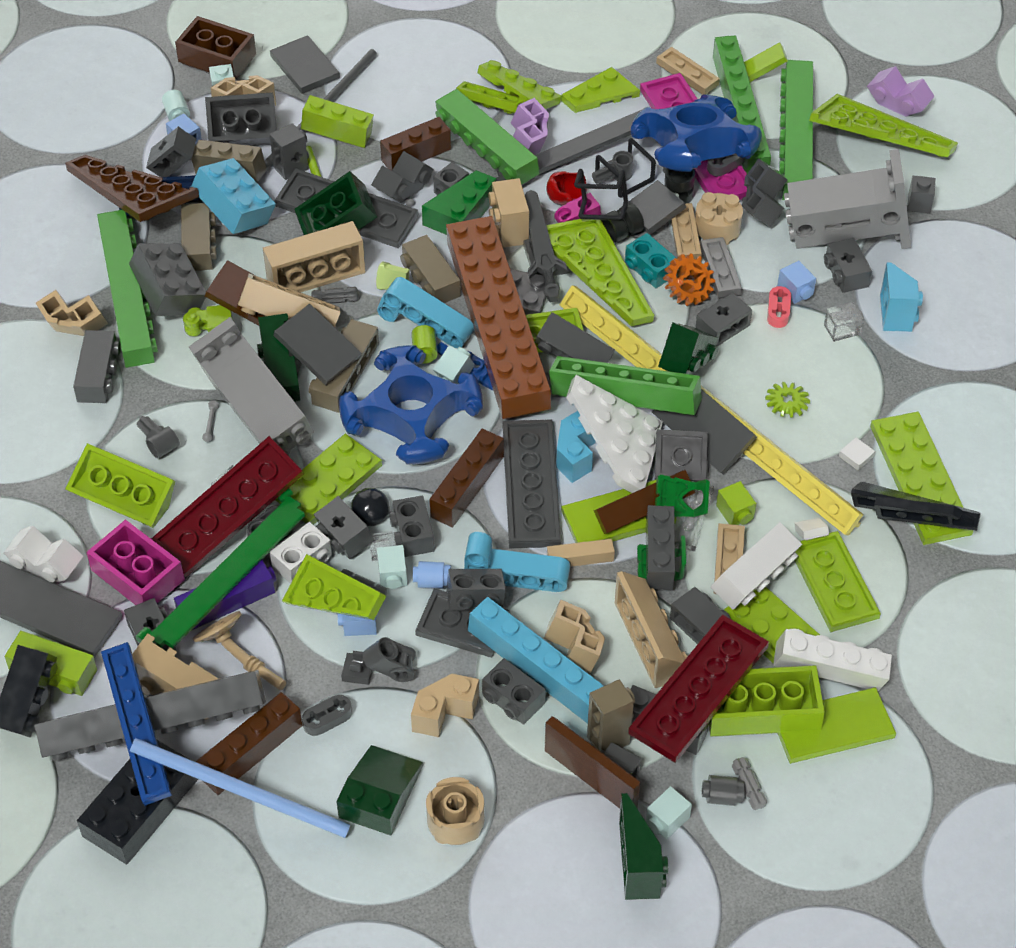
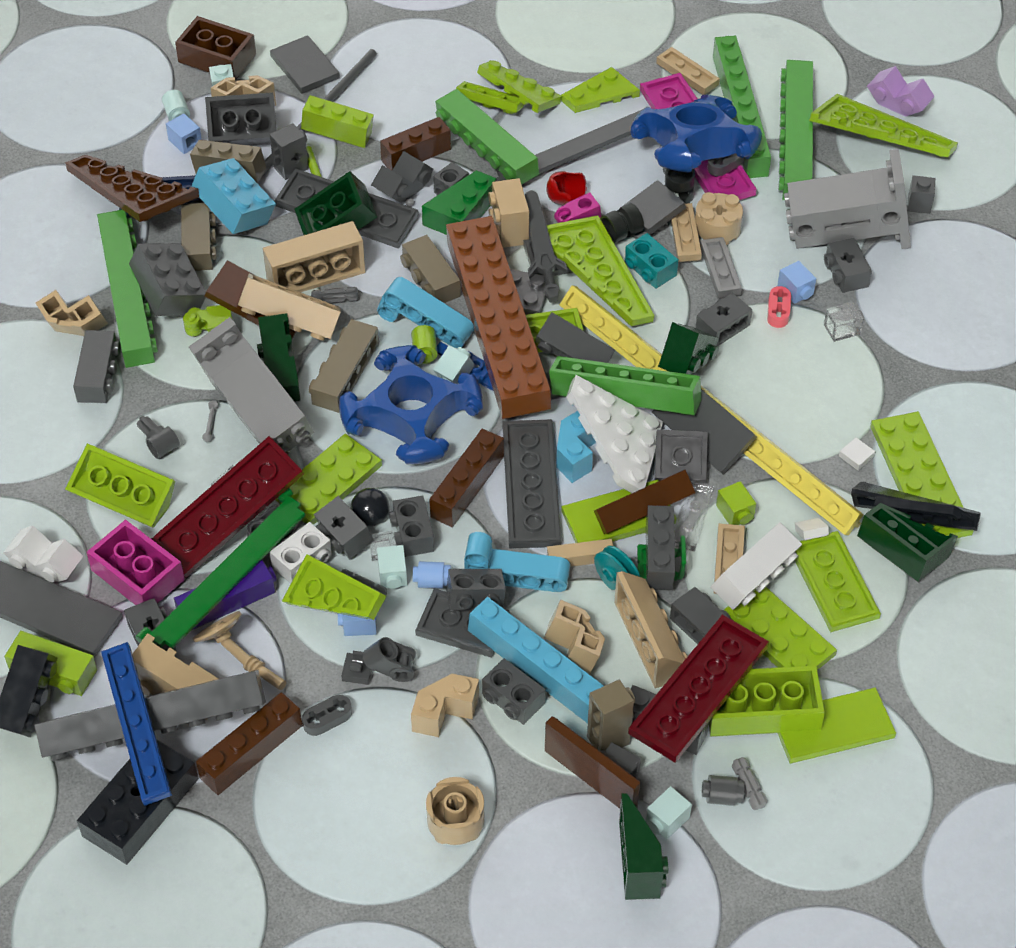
light blue piece [130,738,350,838] -> none
dark grey brick [146,126,196,177] -> none
dark grey tile [273,304,362,386] -> none
dark green slope [336,745,423,836] -> none
yellowish green tile [376,261,410,290] -> none
lavender brick [511,98,549,155] -> none
black piece [574,169,628,220] -> none
dark grey axle [592,151,633,184] -> none
black piece [595,138,656,198] -> none
green piece [655,474,710,517] -> none
orange gear [663,253,715,306] -> none
dark grey brick [742,159,788,227] -> none
lime tile [744,42,788,82] -> none
lime gear [765,382,810,418] -> none
white brick [773,629,892,691] -> none
medium azure slope [880,262,923,332] -> none
none -> teal piece [594,545,640,590]
none -> dark green wedge [857,503,958,582]

